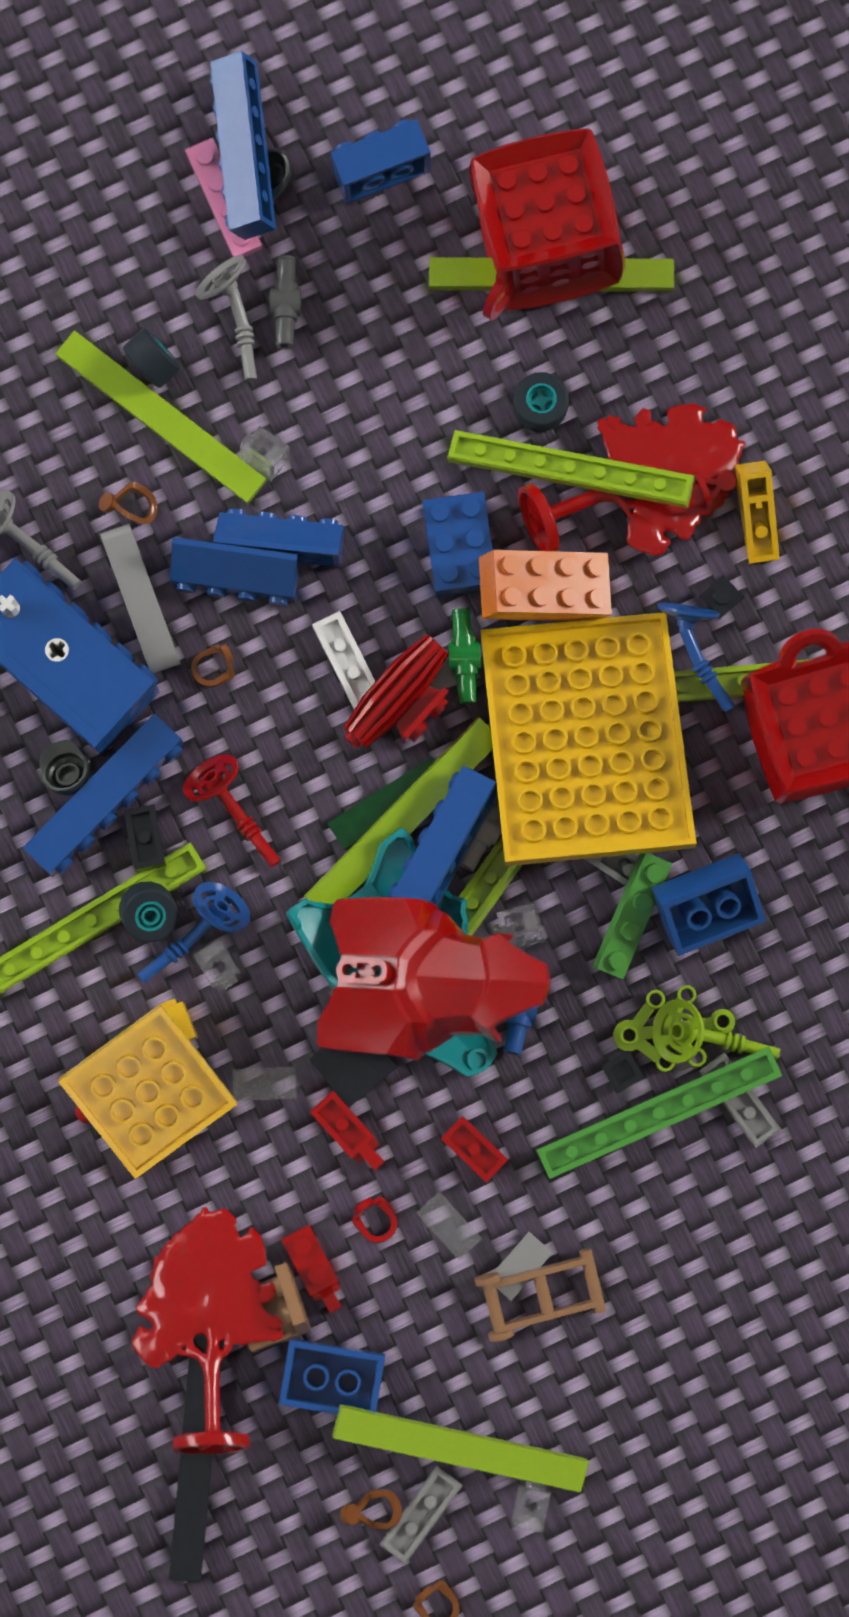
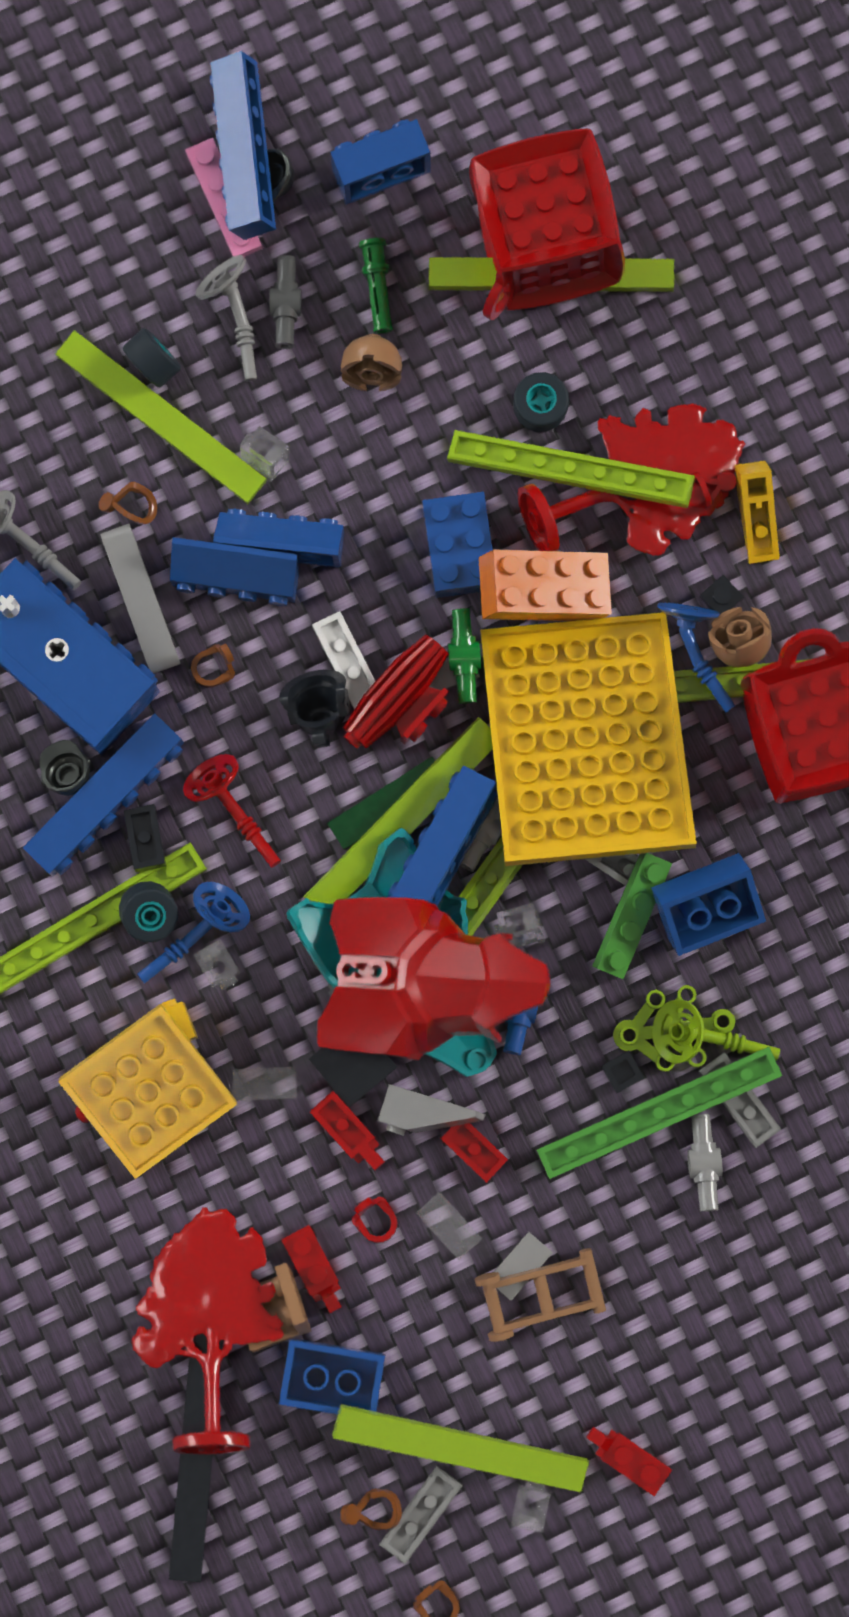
none -> black helmet [279,669,351,748]
none -> medium nougat cylinder [340,334,402,391]
none -> green pin [358,238,393,334]
none -> light grey slope [378,1084,485,1136]
none -> red hinge [586,1426,672,1497]
none -> light grey pin [687,1114,722,1212]
none -> medium nougat cylinder [708,607,772,668]

